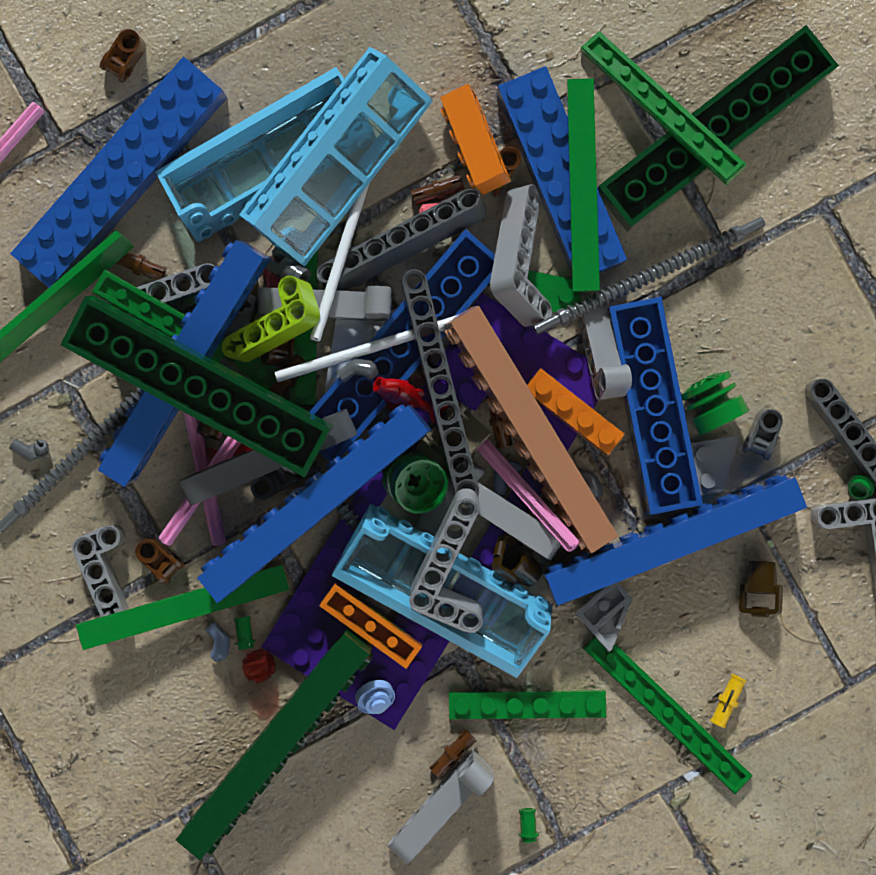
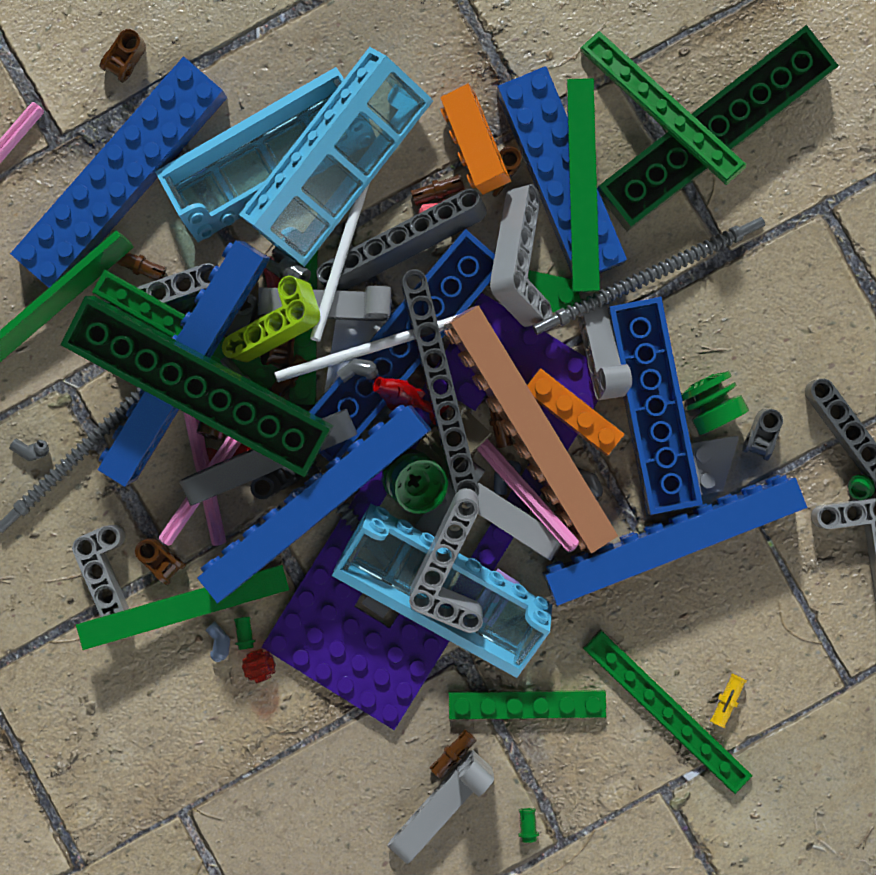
dark green brick [175,627,374,860] -> none
orange brick [319,582,422,669] -> none
light blue plate [355,680,395,714] -> none
dark brown piece [492,533,543,587] -> none
light grey wing [575,582,632,652] -> none
dark brown piece [739,561,783,618] -> none

